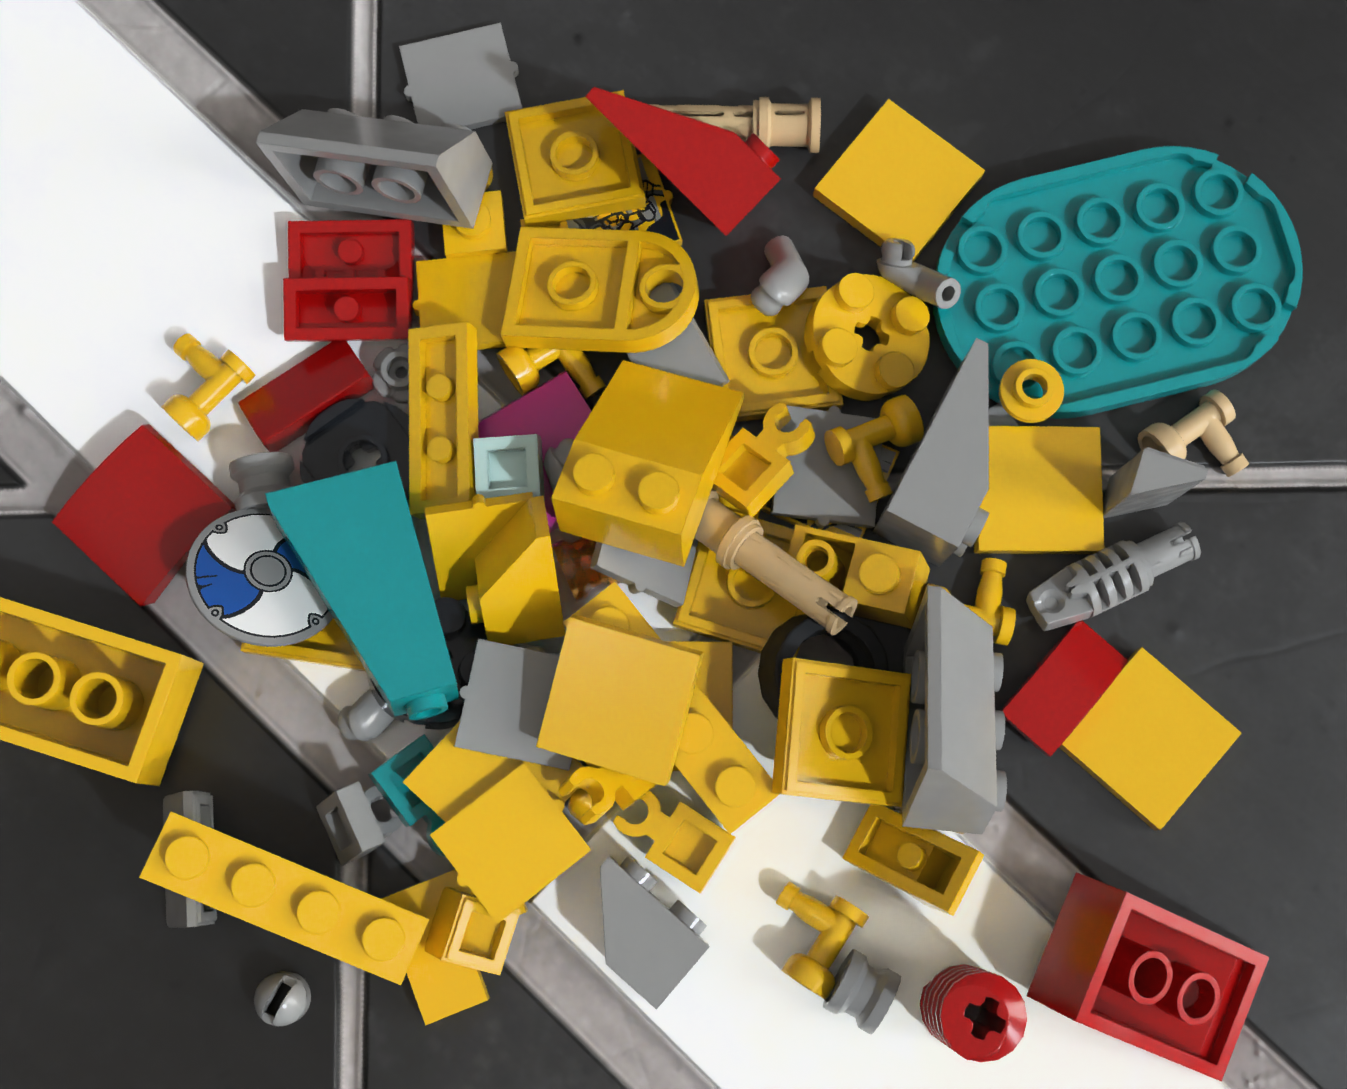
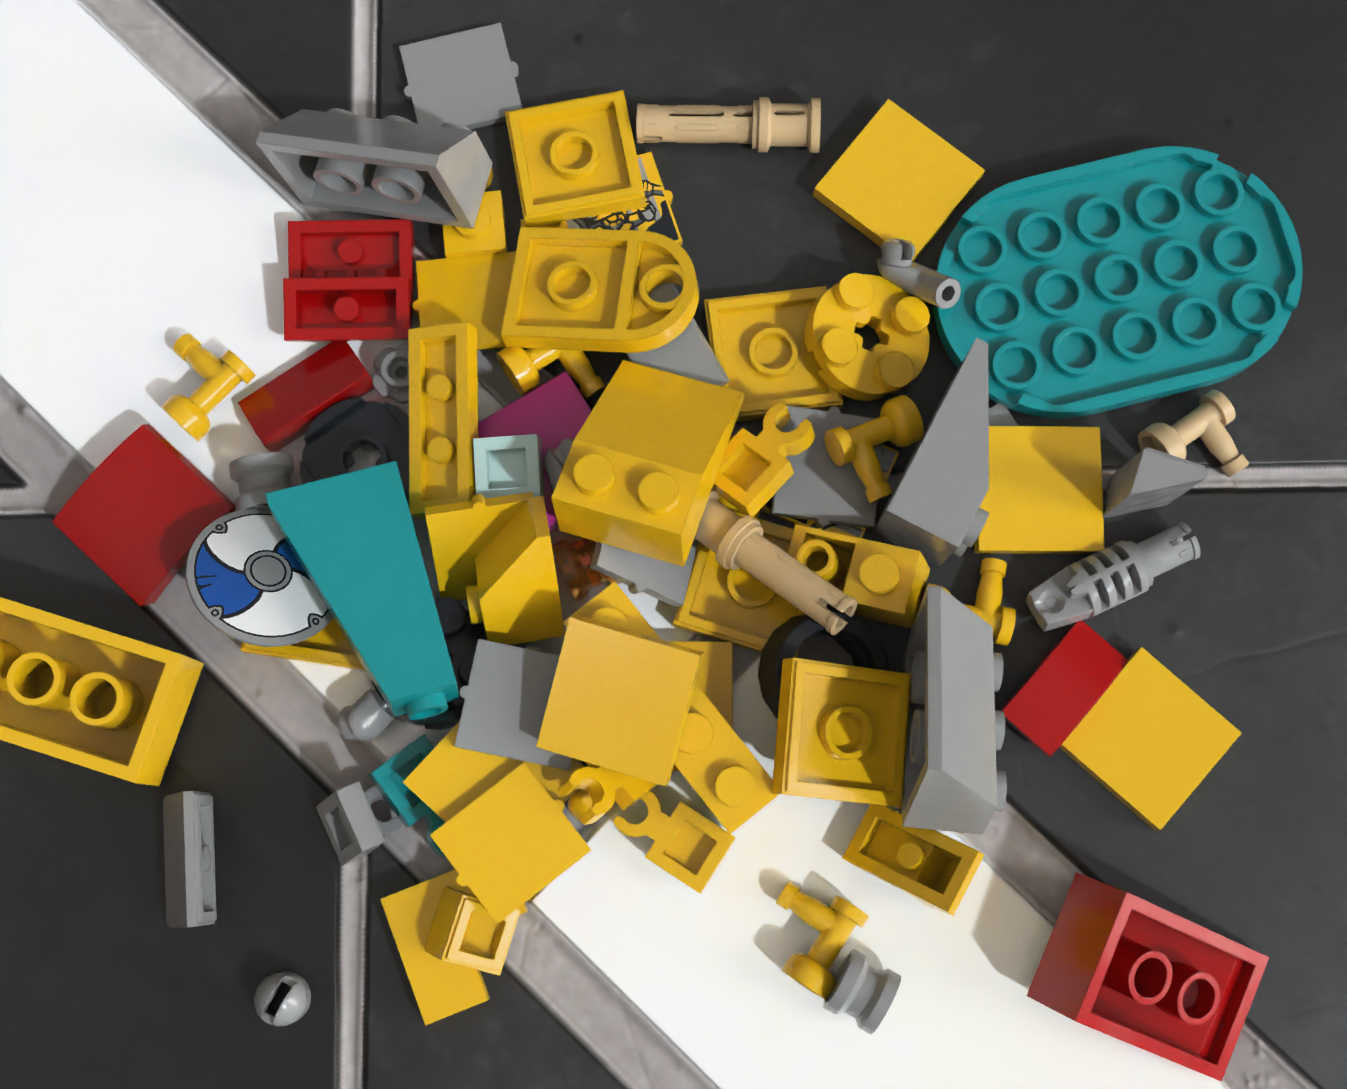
yellow brick [139,812,430,985] -> none
red slope [585,87,781,236] -> none
light grey slope [600,855,710,1010] -> none
light grey arm [751,235,809,316] -> none
red piece [919,964,1027,1063] -> none
yellow plate [999,359,1064,423] -> none

